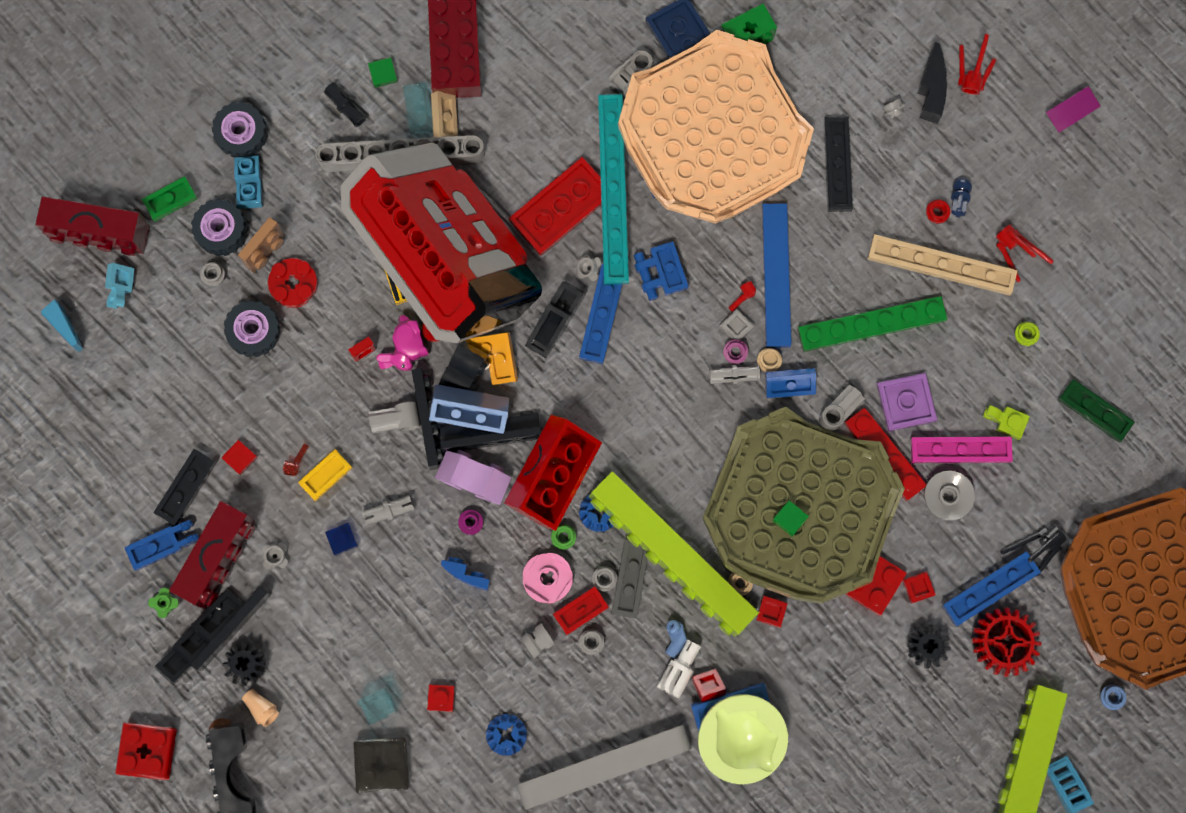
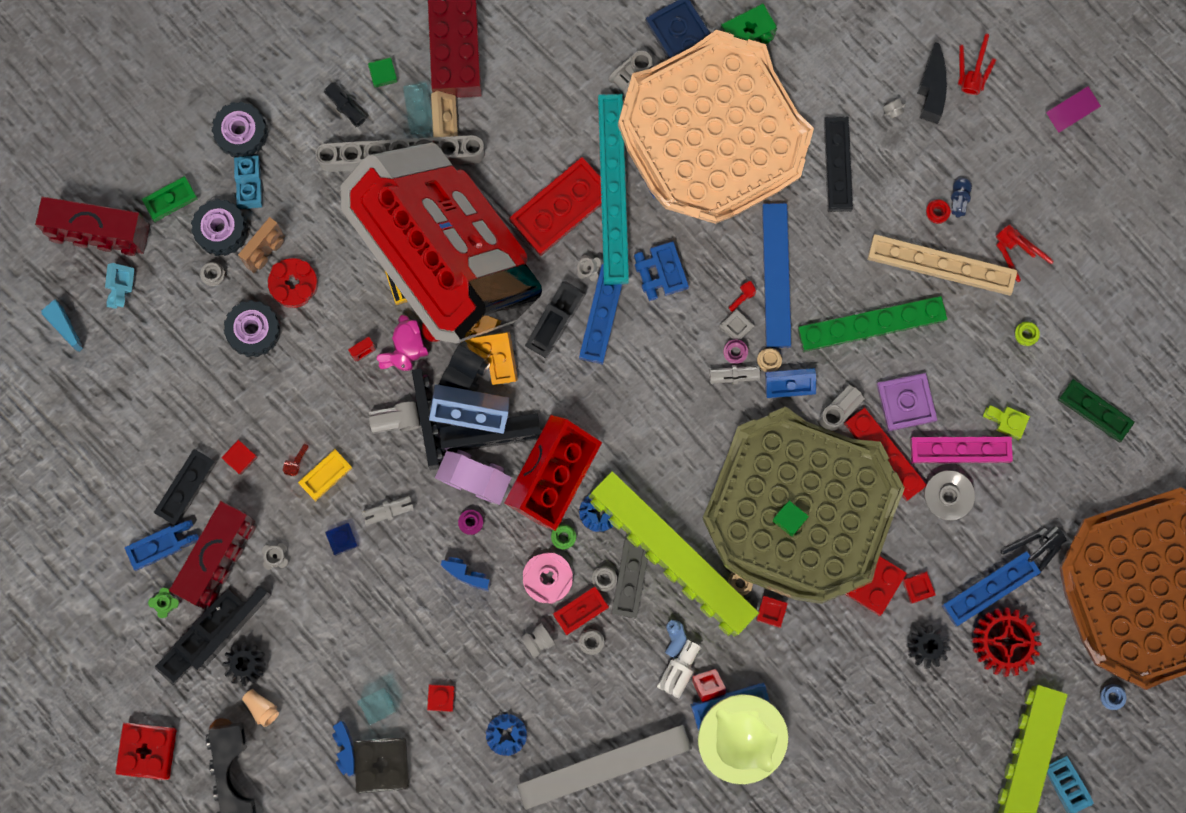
none -> blue slope [332,721,357,777]

